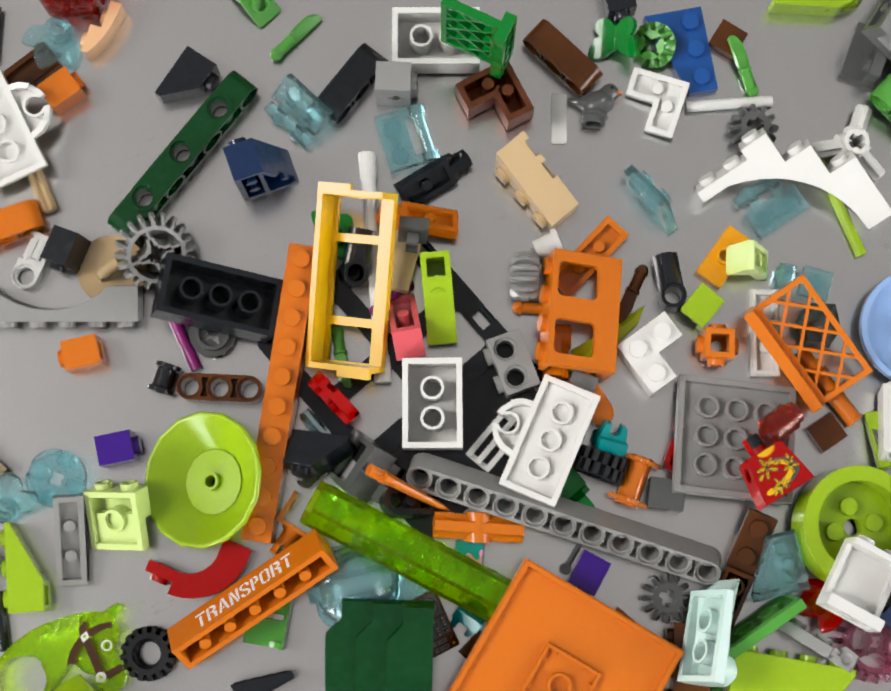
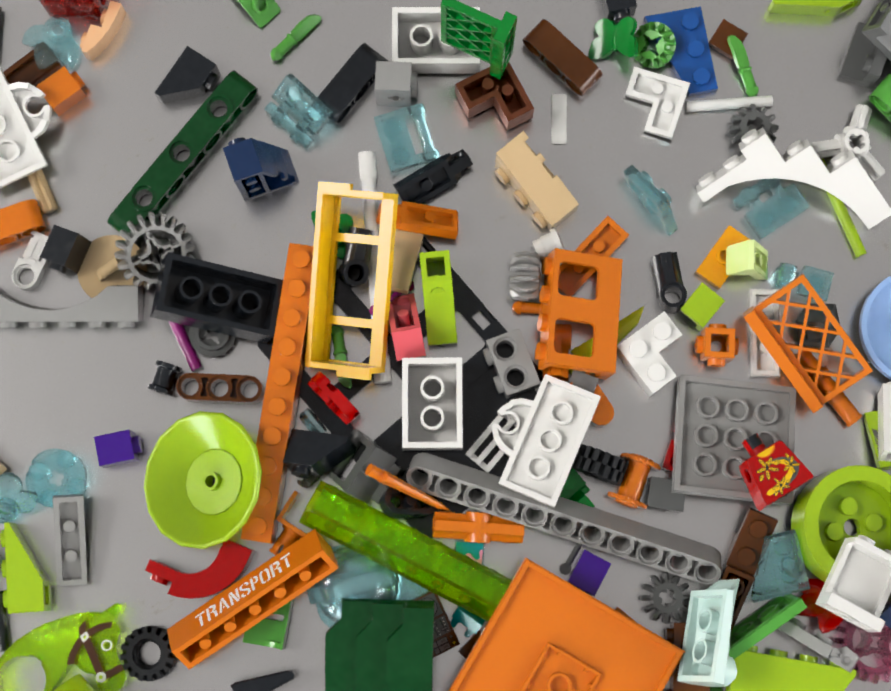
orange brick [57,334,106,374] -> none
yellowish green plate [83,479,151,551] -> none
dark grey tile [398,216,430,253] -> none
dark grey animal [567,84,622,129] -> none
teal tile [591,420,629,457] -> none
reddish brown piece [619,264,648,324] -> none
clear red brick [758,402,804,443] -> none
reddish brown tile [805,412,848,453] -> none

